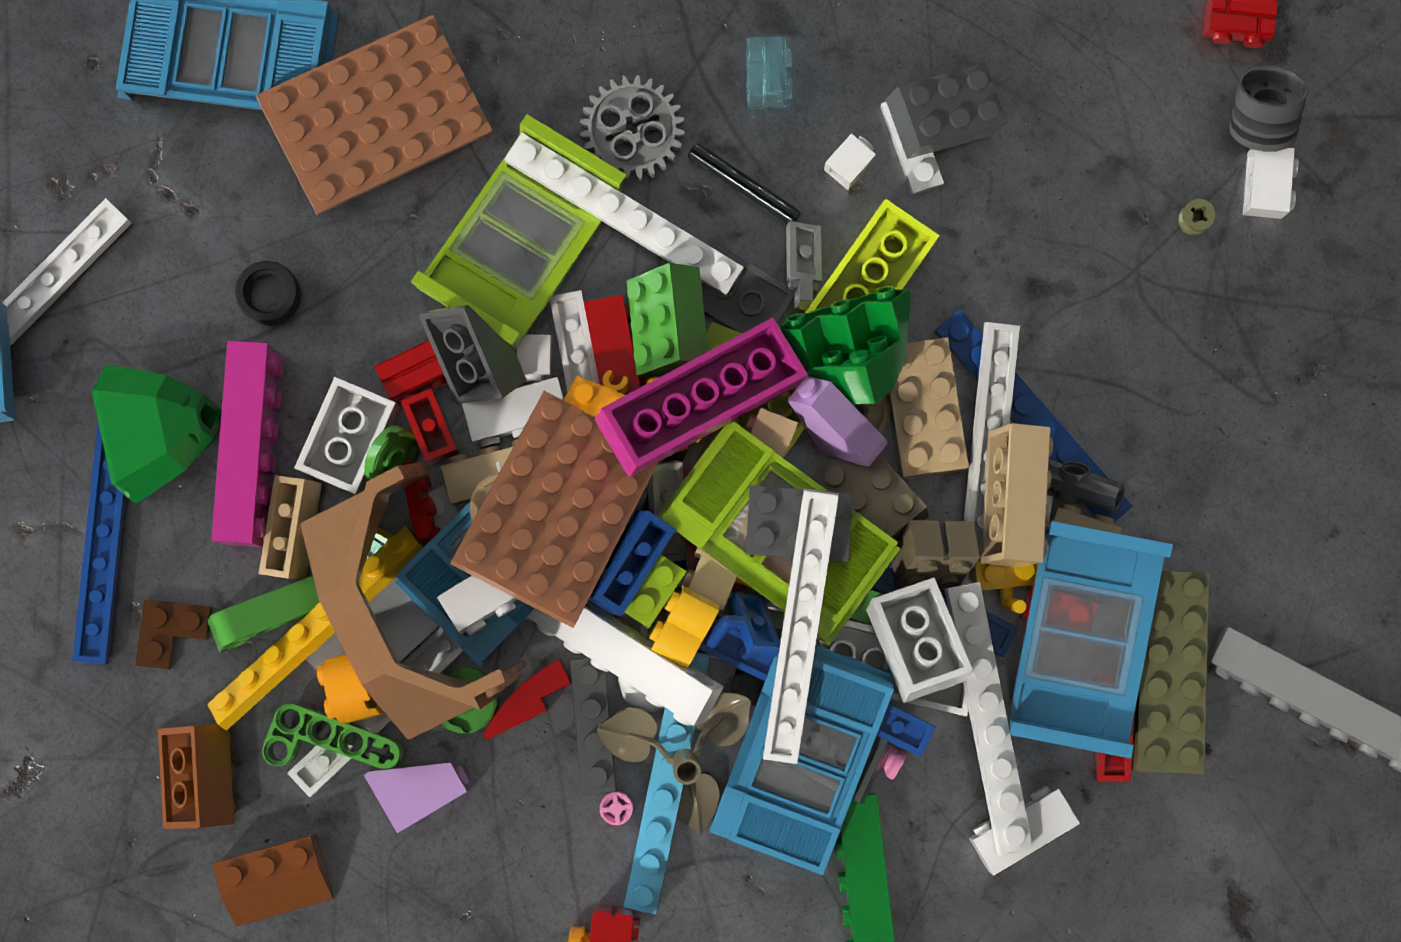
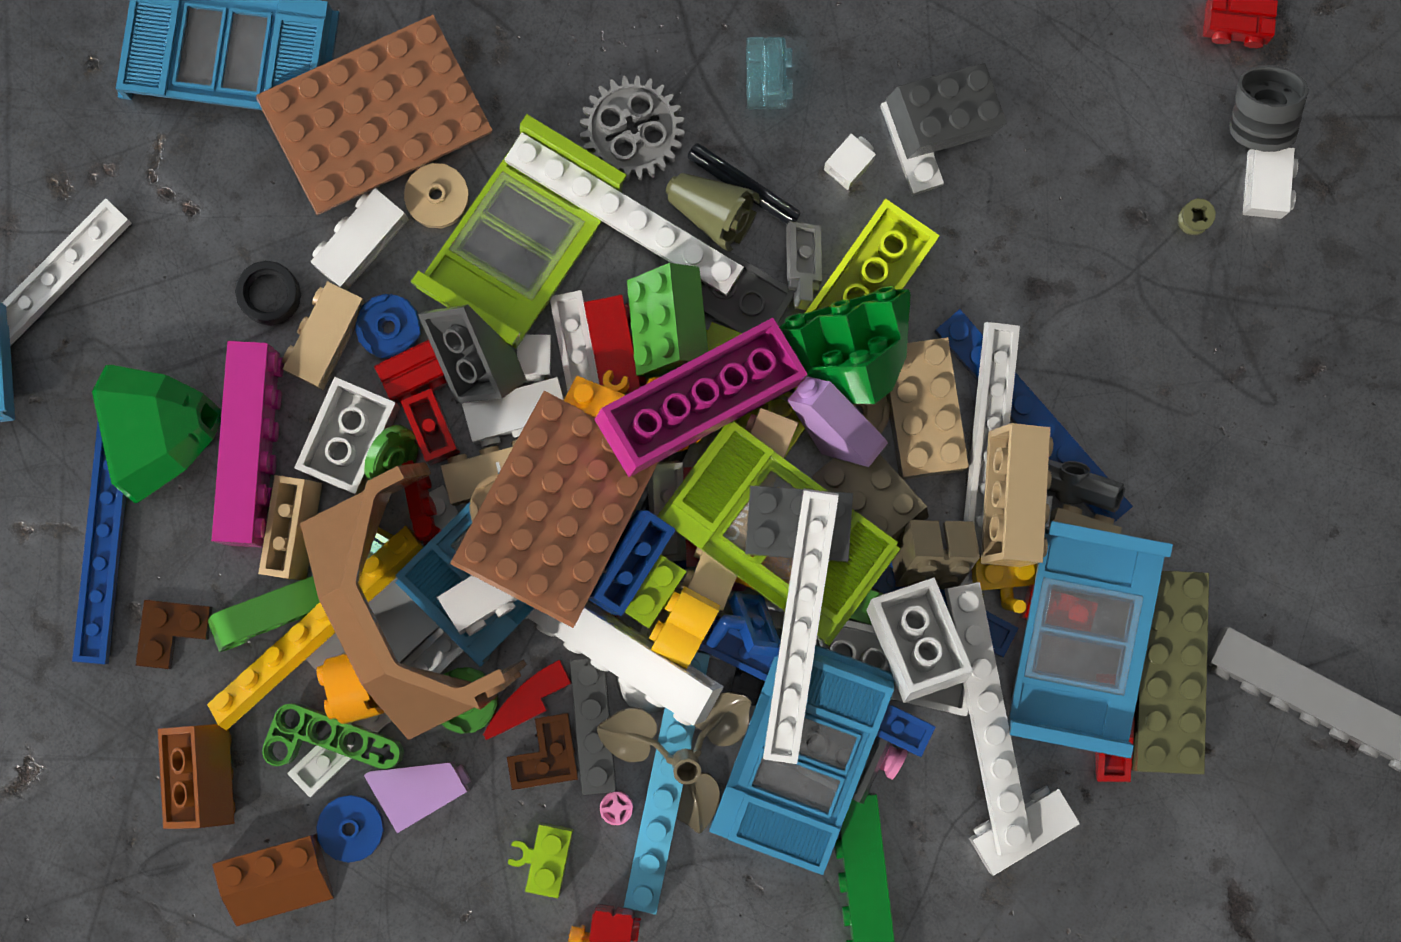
none -> tan brick [282,281,366,390]
none -> white brick [311,188,409,290]
none -> blue plate [316,795,385,863]
none -> blue plate [355,294,422,359]
none -> tan plate [404,163,469,229]
none -> reddish brown plate [507,713,578,790]
none -> lime brick [508,822,574,899]
none -> olive cone [666,173,760,251]

